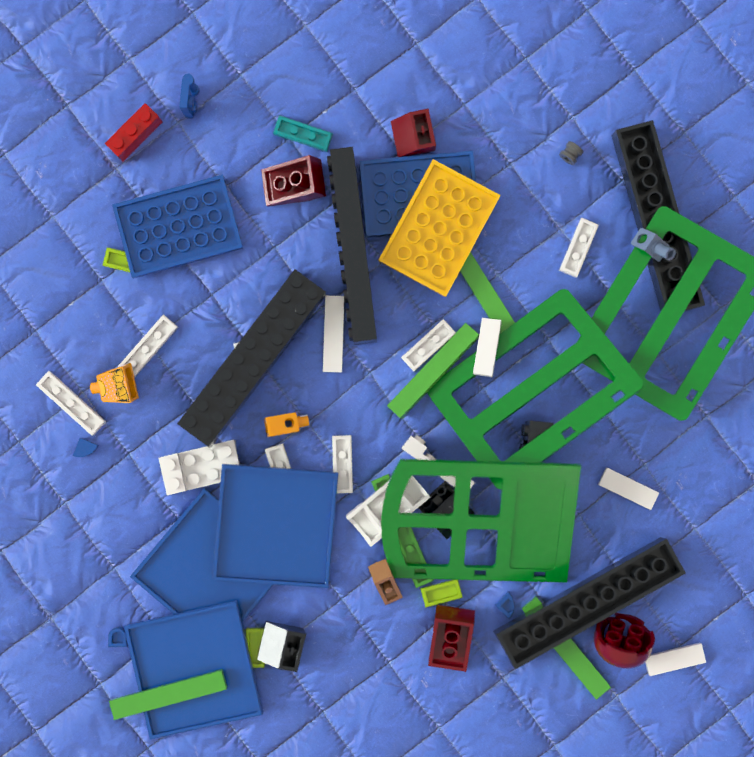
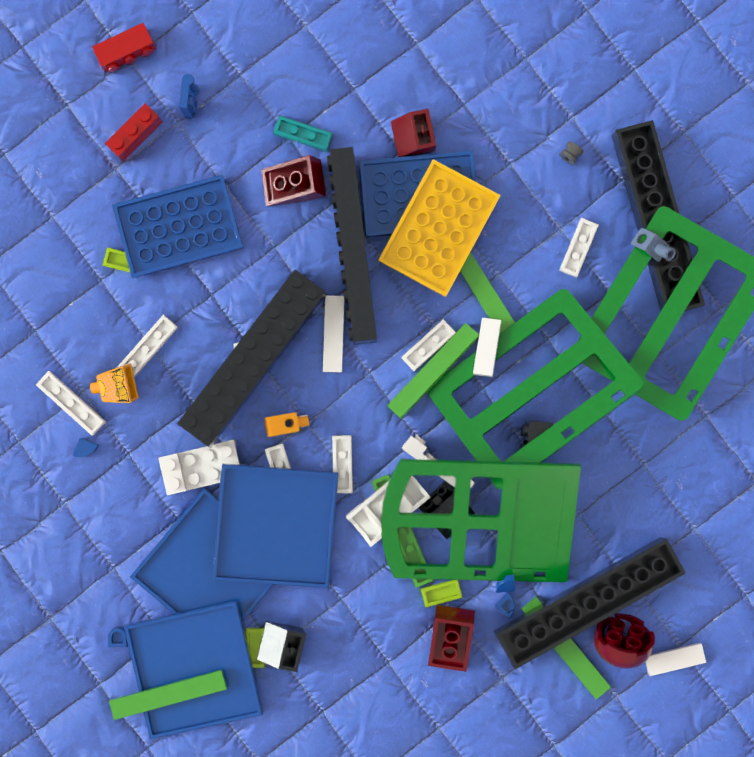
medium nougat slope [368,559,403,605] -> none
white tile [598,468,659,510] -> none
none -> red brick [92,23,156,73]
none -> blue tile [496,574,515,593]

